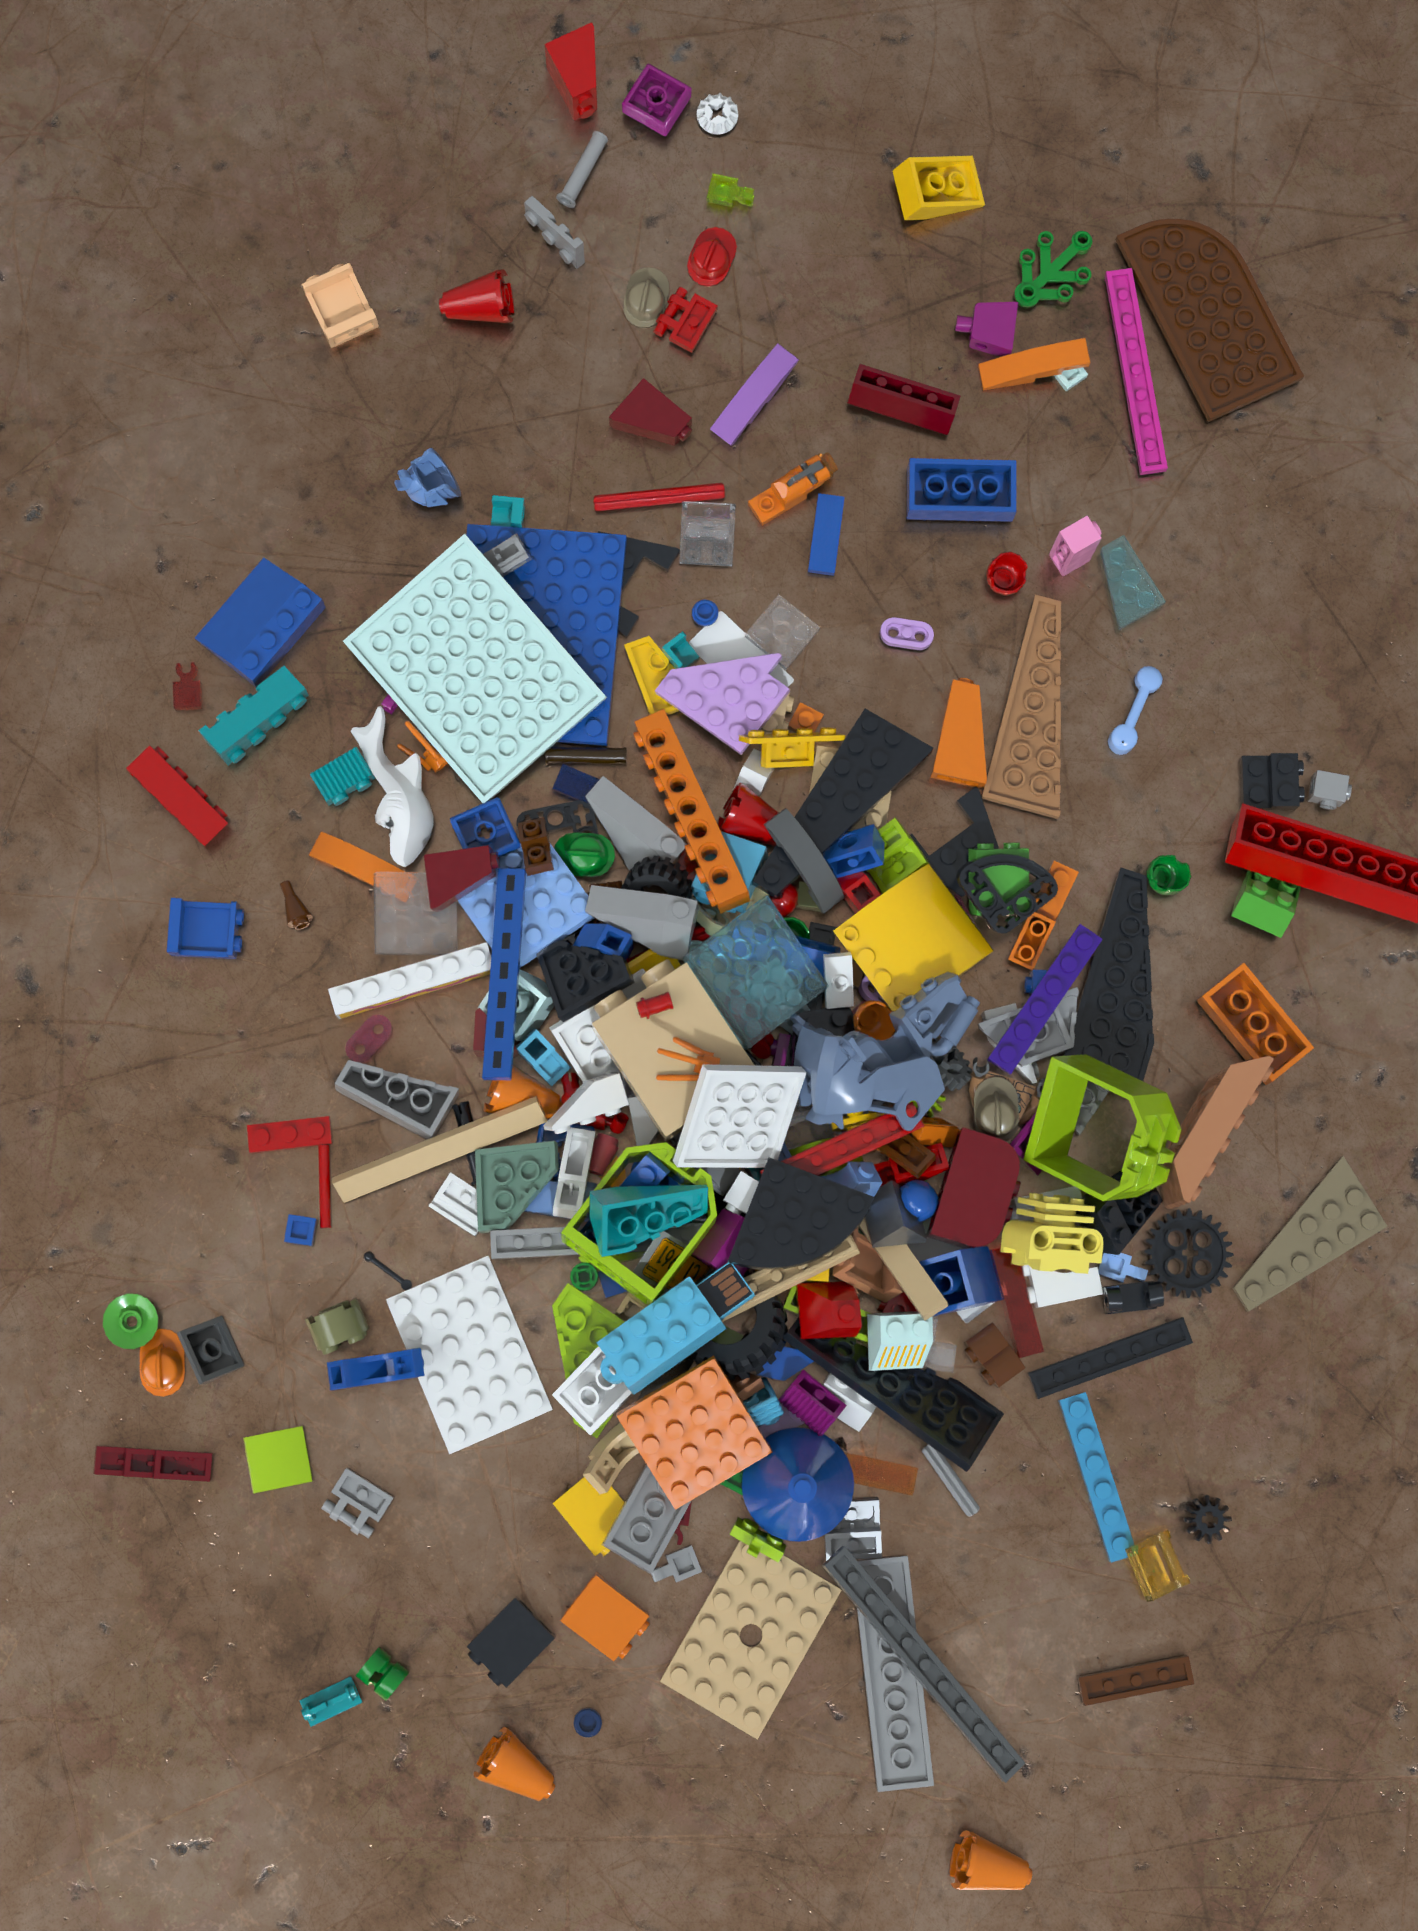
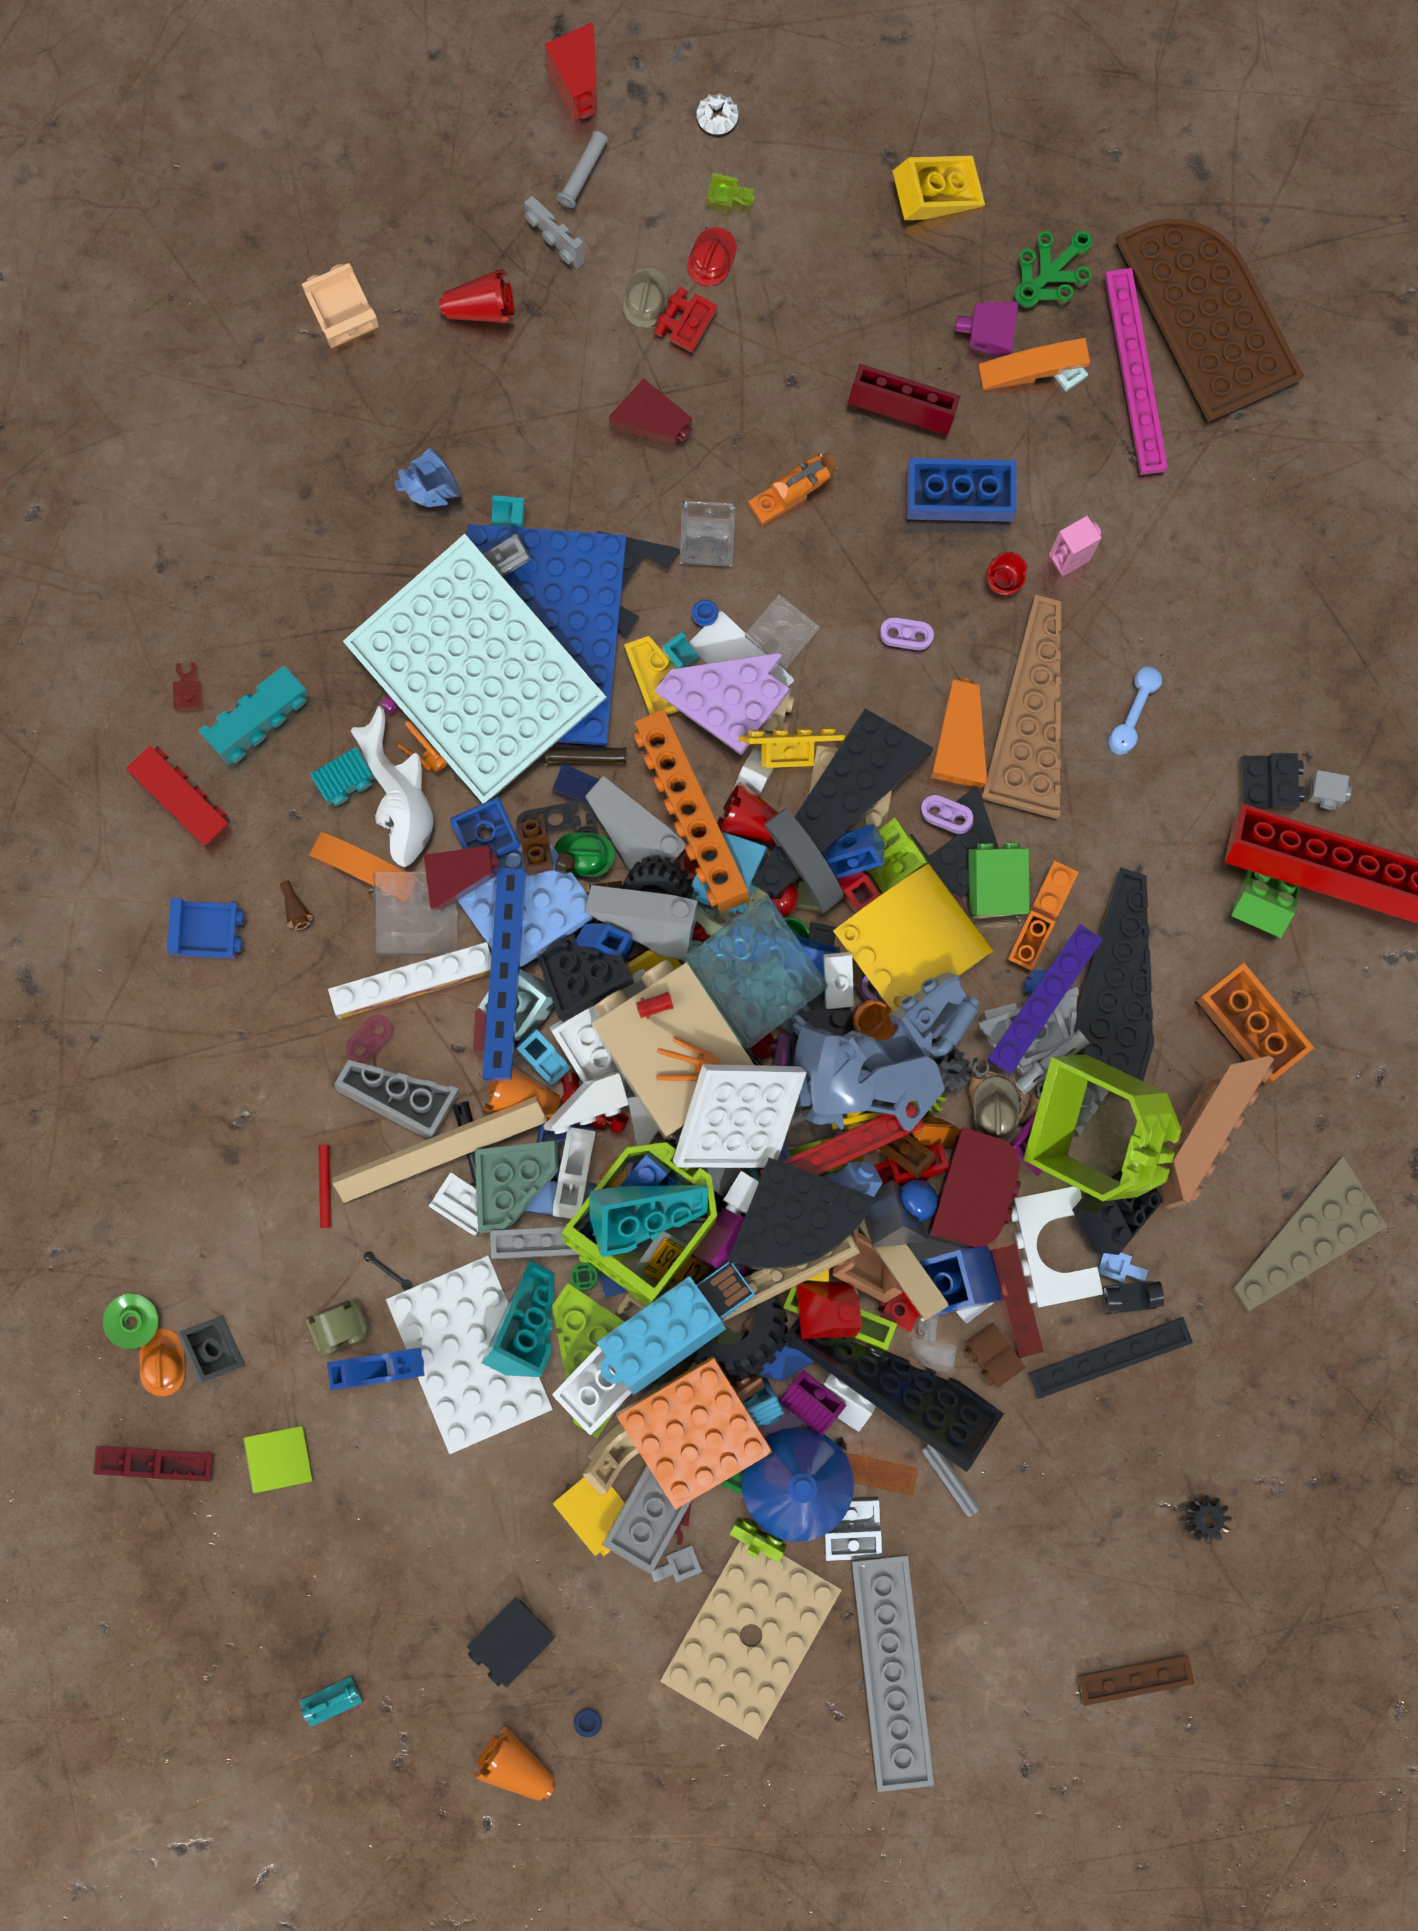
blue slope [195,558,326,687] -> none
red plate [247,1116,333,1153] -> none
blue plate [284,1214,317,1246] -> none
light grey plate [321,1468,394,1539] -> none
green wheel [356,1647,409,1701] -> none
orange slope [560,1572,650,1661] -> none
coral cone [589,1133,619,1176] -> none
red axle [593,483,725,511] -> none
magenta brick [622,63,692,136] -> none
medium lavender slope [710,344,799,445] -> none
orange plate [788,702,824,732] -> none
blue tile [808,493,845,576] -> none
dark grey plate [822,1546,1025,1783] -> none
light aqua slope [867,1311,933,1371] -> none
orange cone [949,1830,1032,1890] -> none
black beam [956,854,1058,934] -> none
light yellow piece [1000,1193,1103,1274] -> none
dark azure plate [1058,1392,1137,1563] -> none
clear light blue wing [1100,535,1166,630] -> none
clear yellow plate [1125,1530,1191,1602] -> none
black gear [1142,1208,1234,1299] -> none
green hair [1146,855,1191,895] -> none
none -> teal wedge [481,1260,554,1377]
none -> dark brown hinge [554,850,576,874]
none -> lavender plate [921,795,974,834]
none -> light grey pin [1014,1030,1090,1095]

